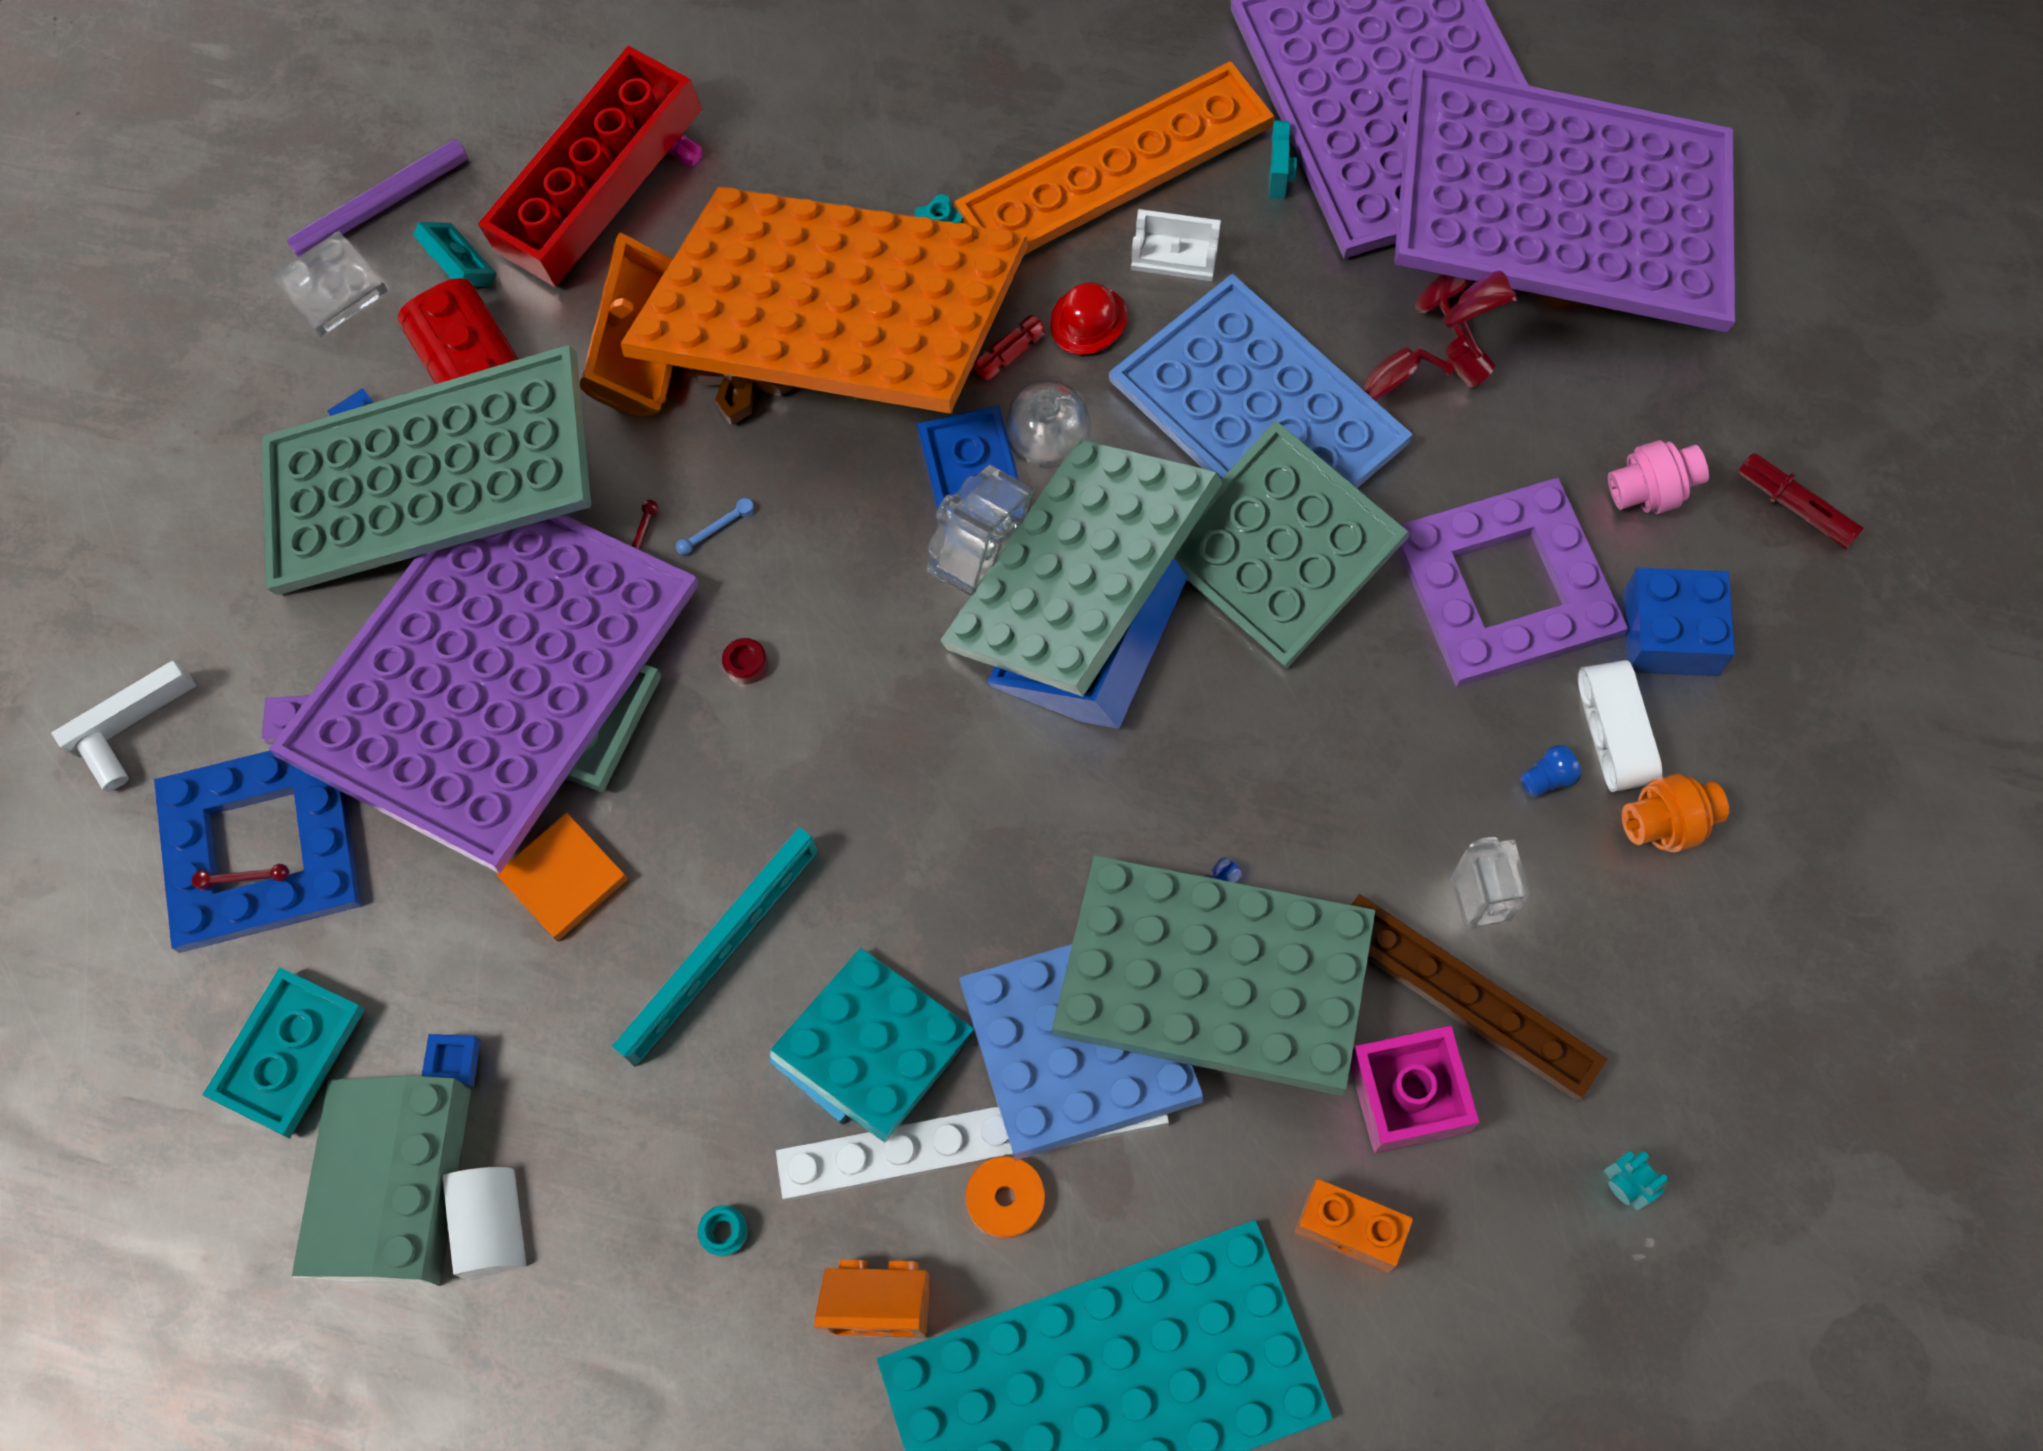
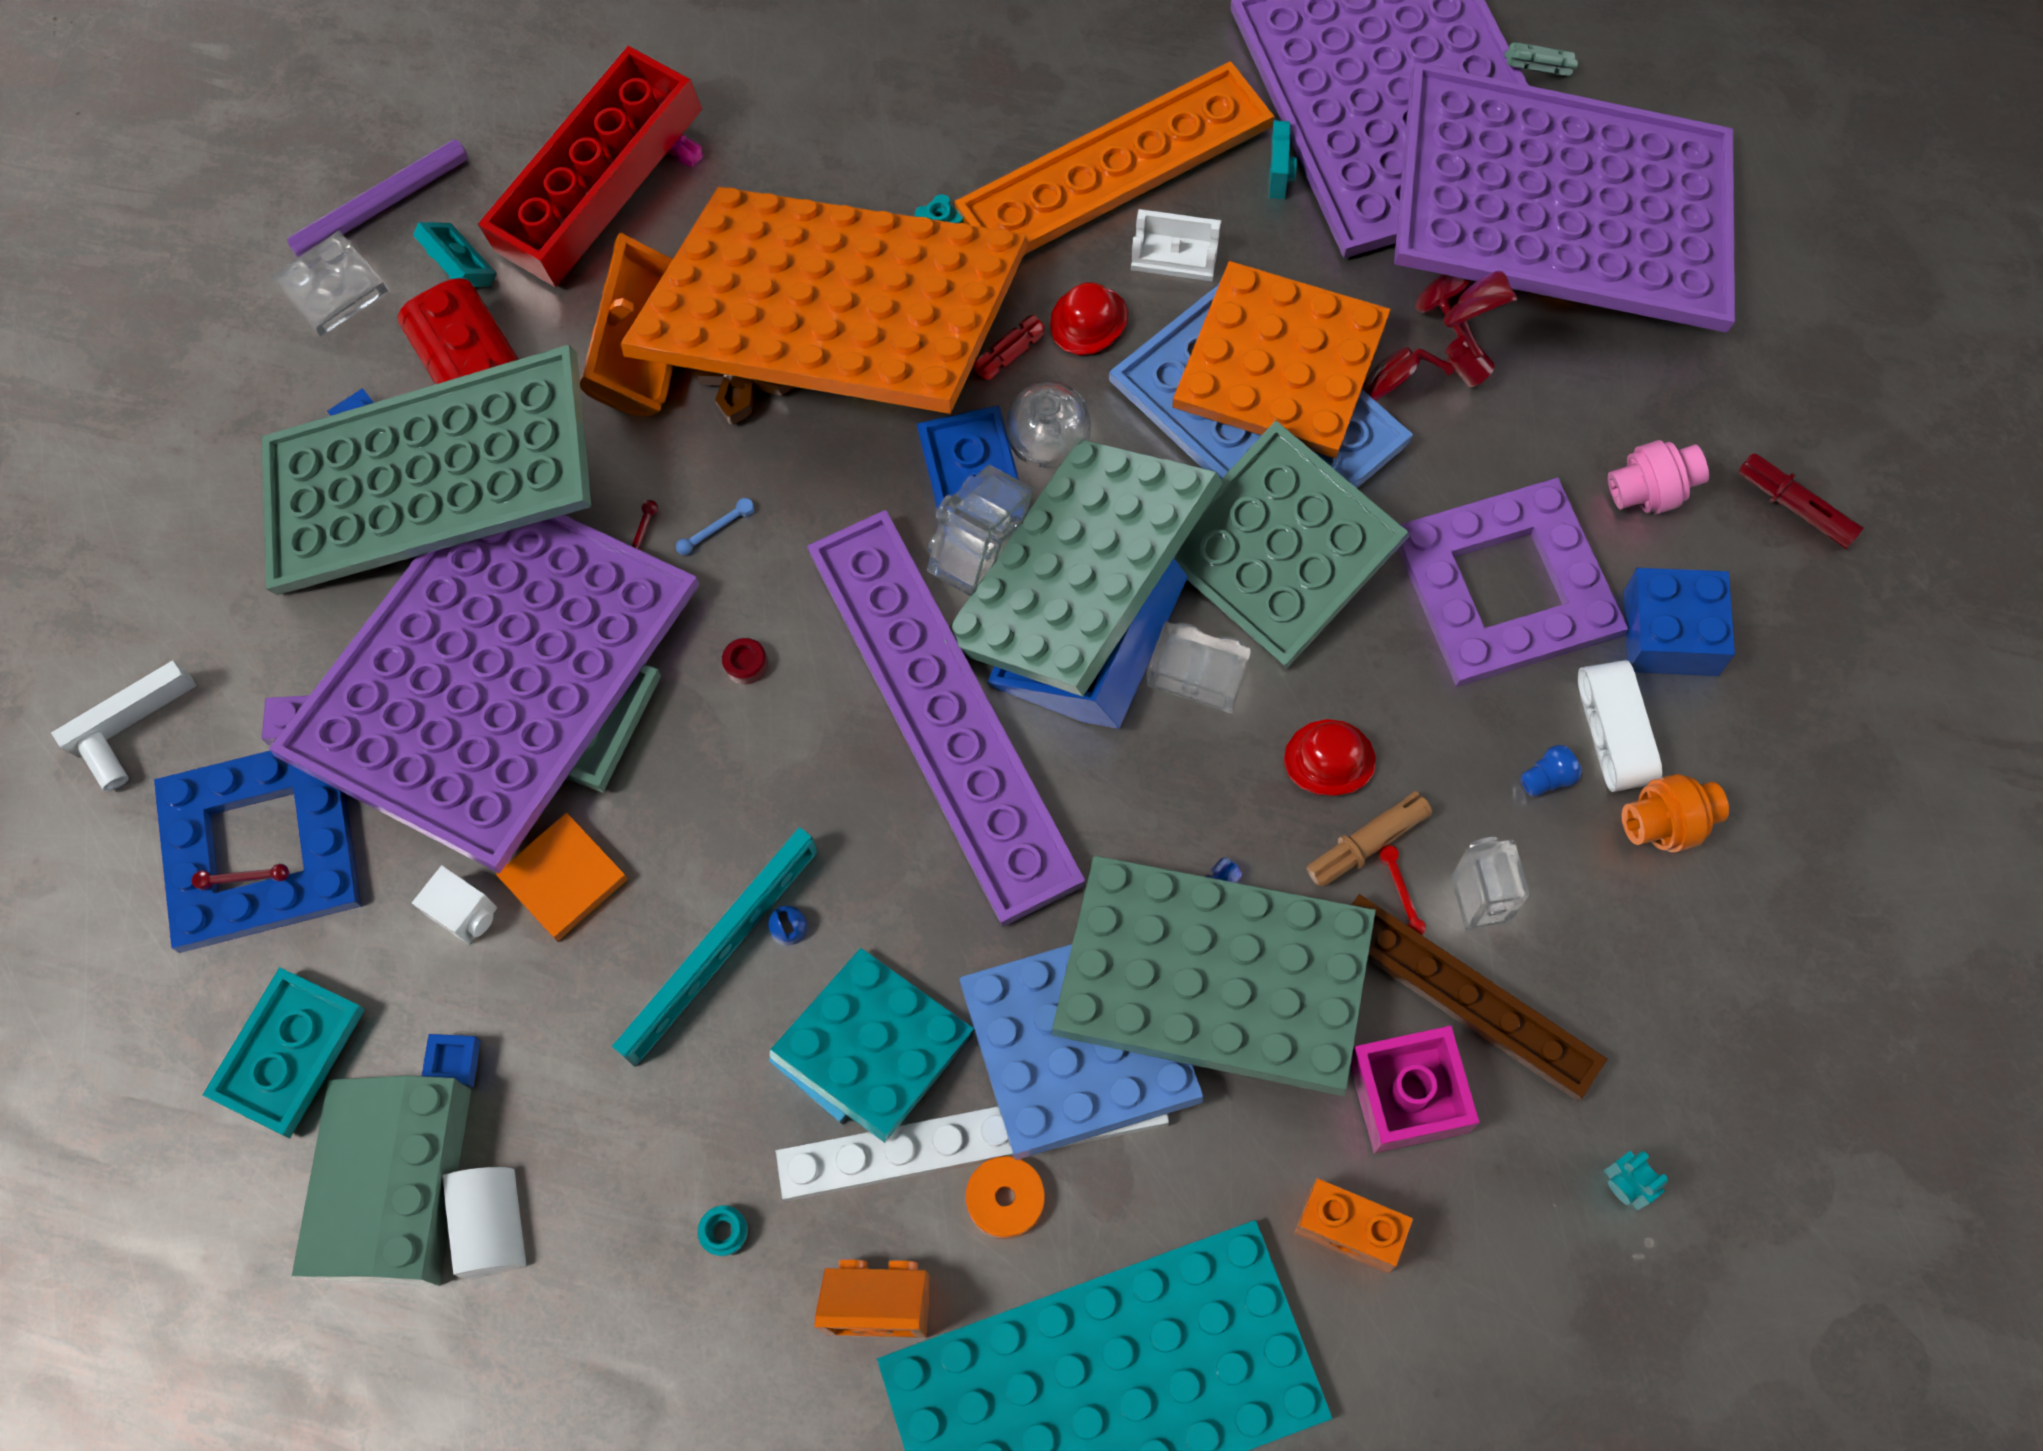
none -> white brick [412,865,498,945]
none -> blue hinge [768,905,807,946]
none -> medium lavender plate [807,510,1086,927]
none -> clear brick [1146,621,1251,713]
none -> orange plate [1172,261,1391,459]
none -> red hat [1283,719,1376,796]
none -> medium nougat axle [1307,791,1432,886]
none -> red hinge [1379,845,1426,935]
none -> sand green axle [1504,42,1578,77]

